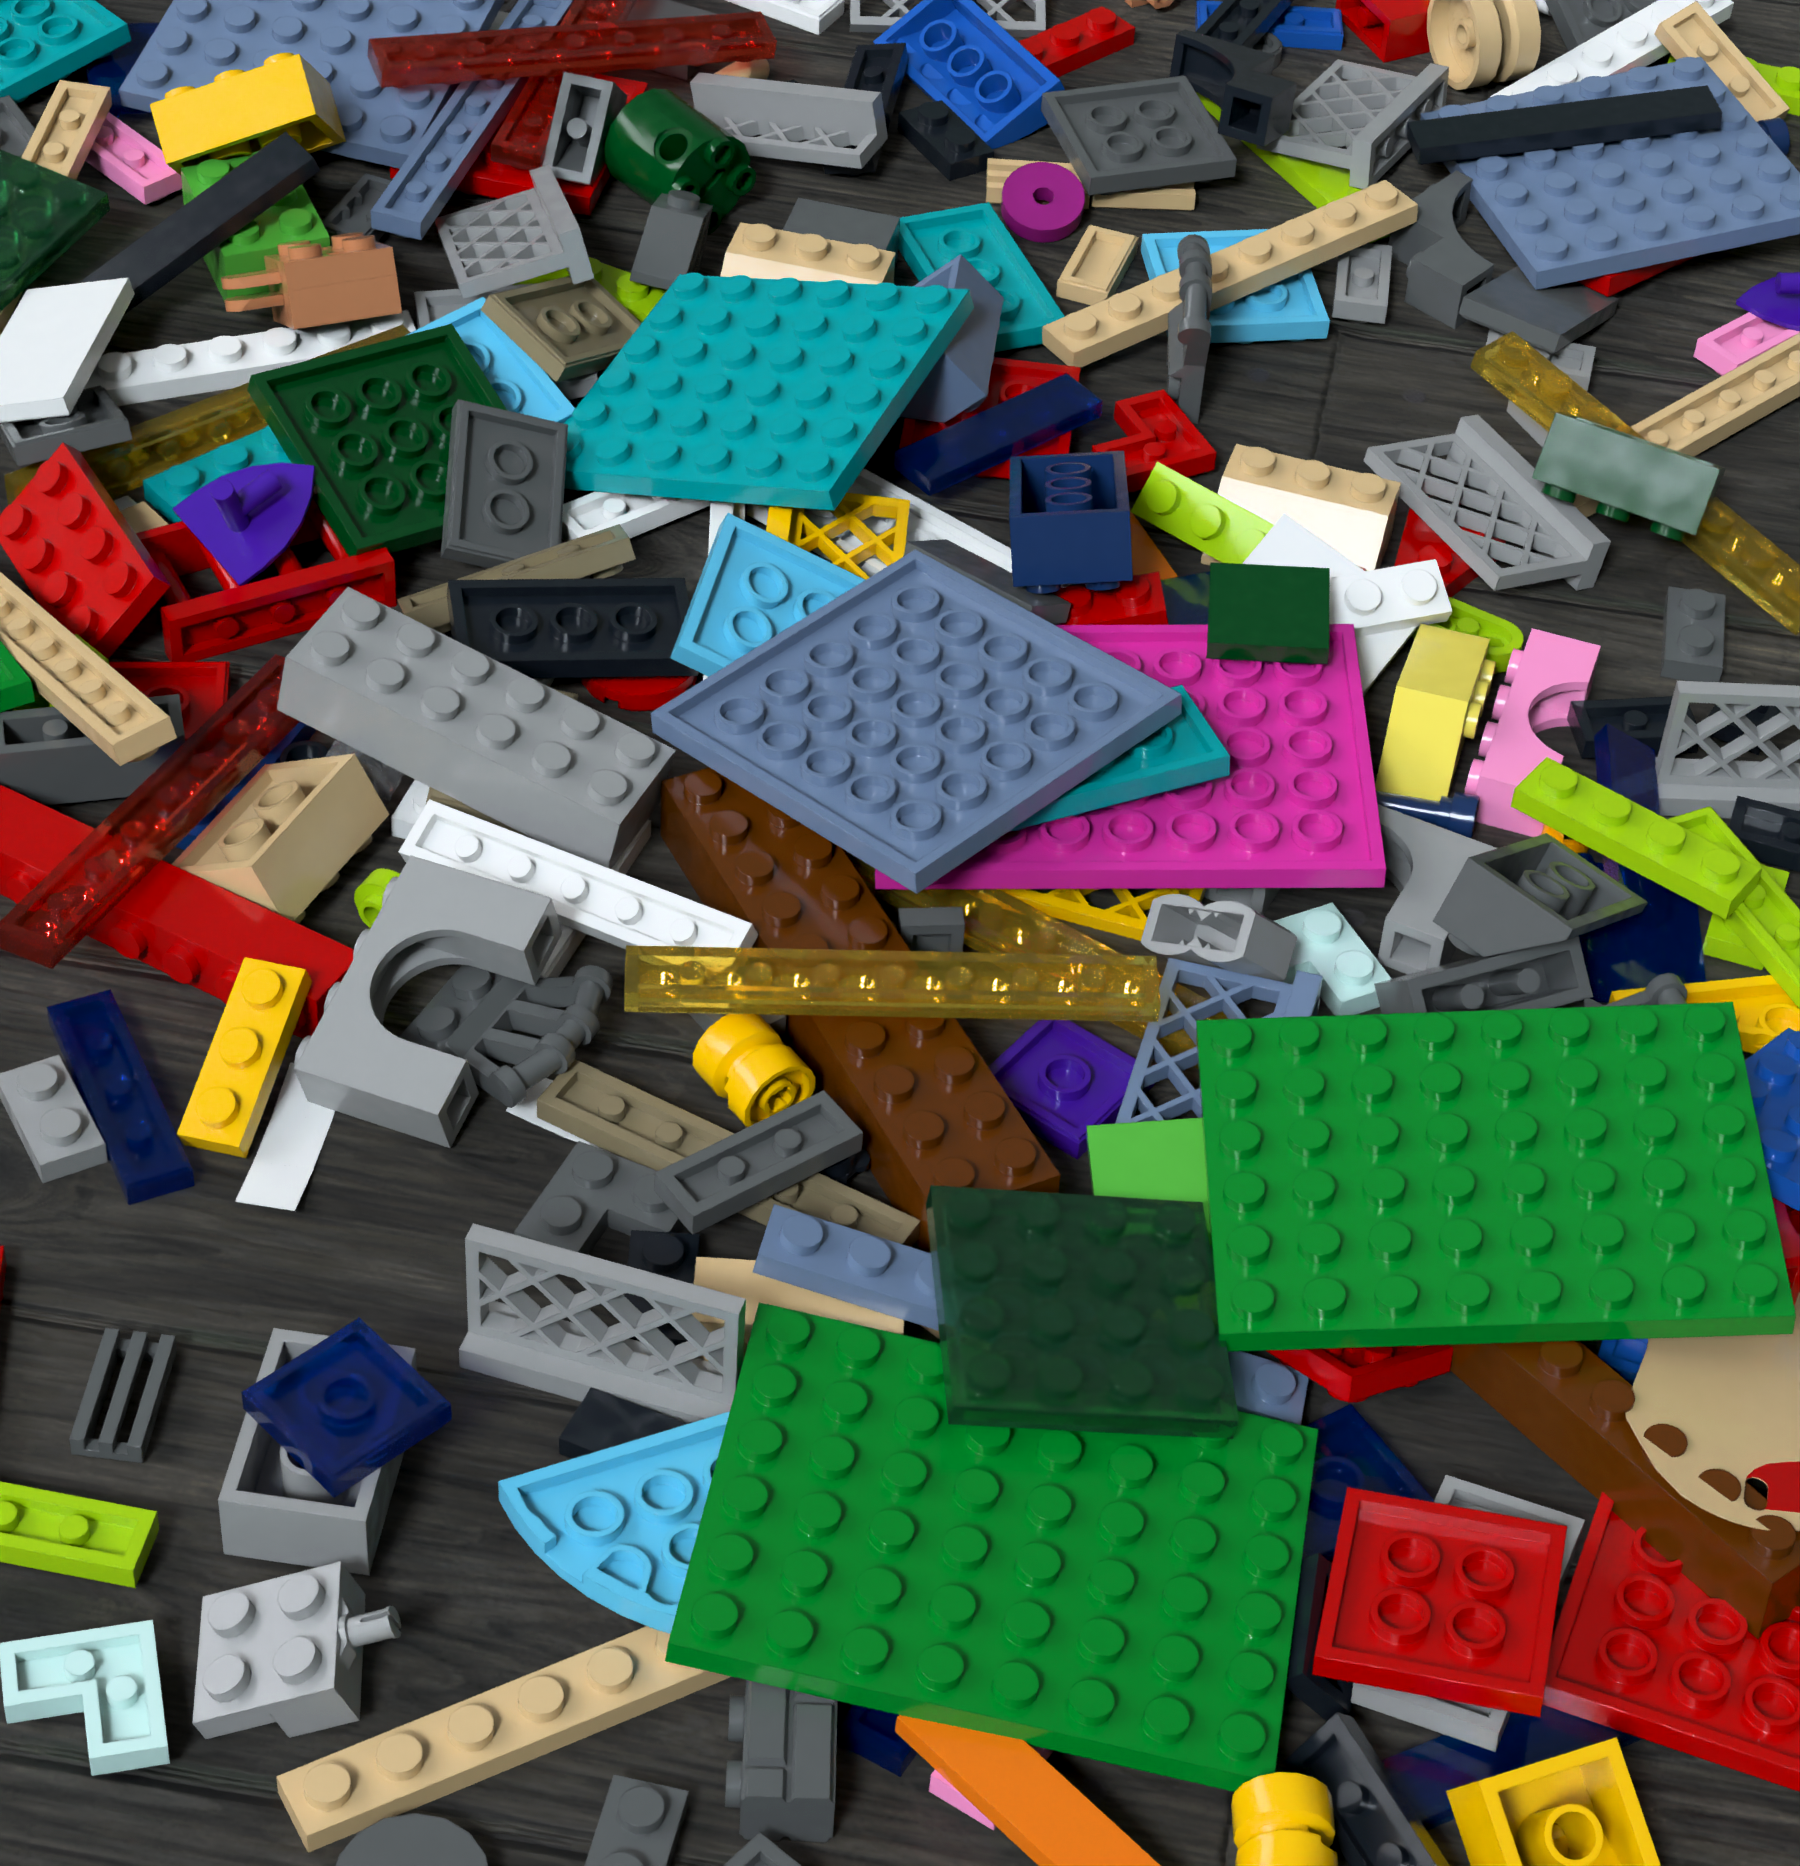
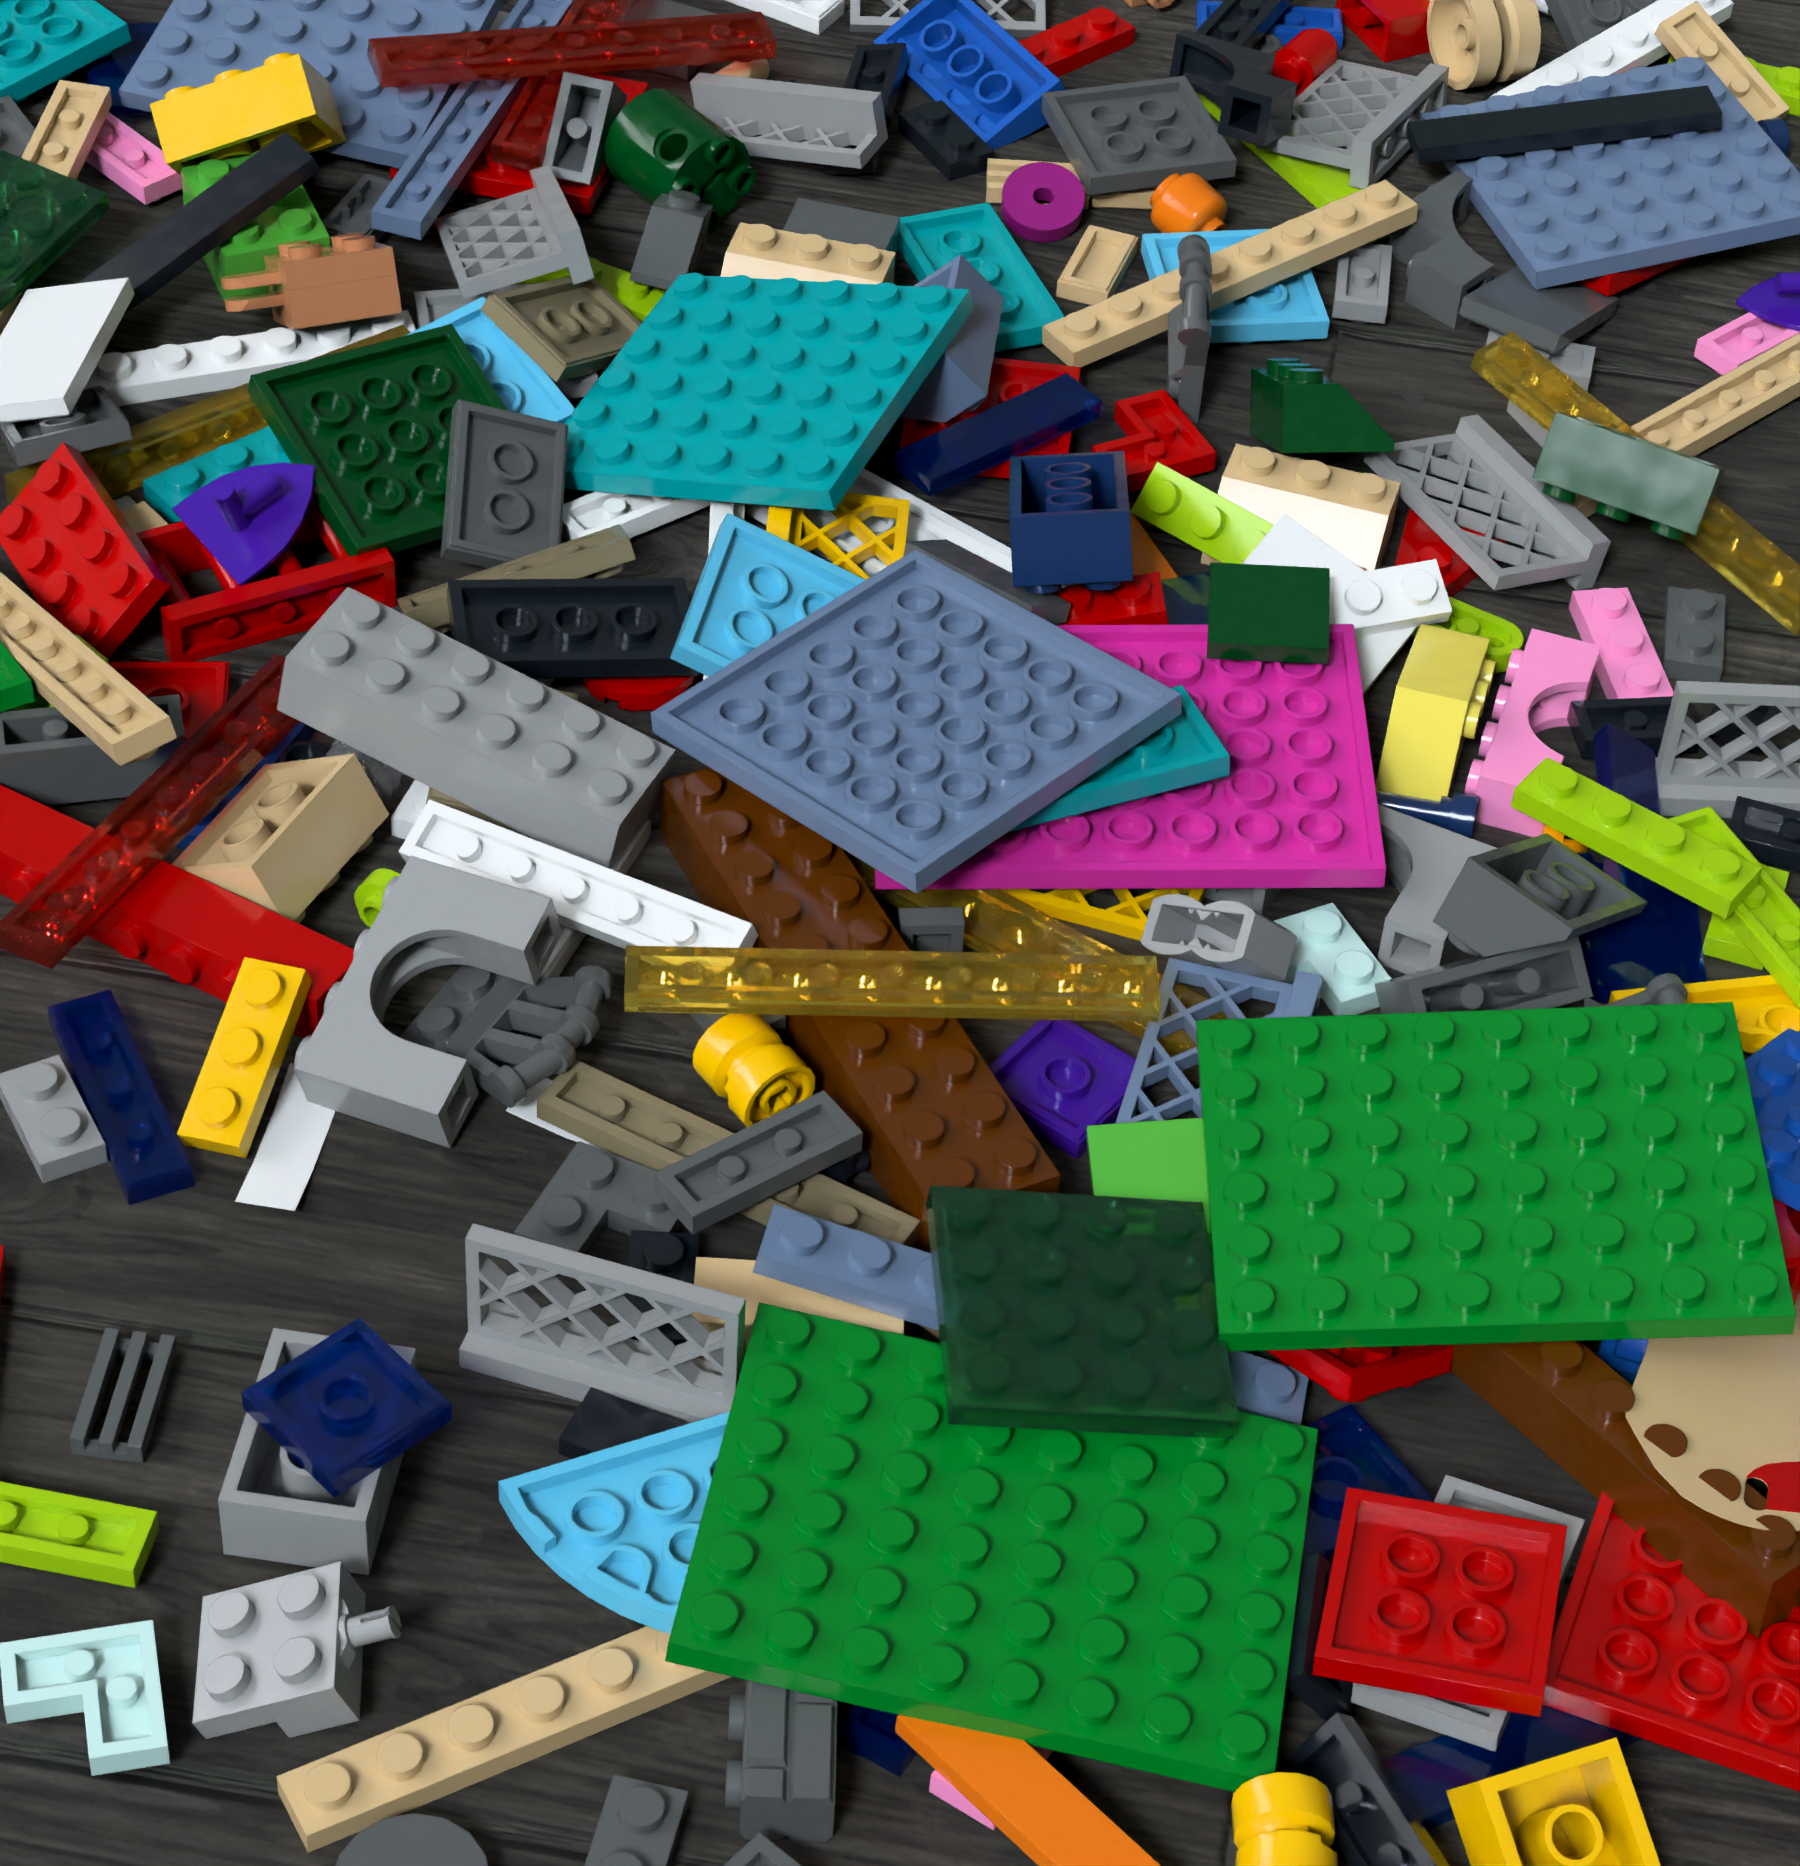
none -> orange head [1150,173,1227,233]
none -> dark green slope [1250,358,1394,453]
none -> red brick [1272,28,1338,95]
none -> bright pink plate [1569,587,1674,699]

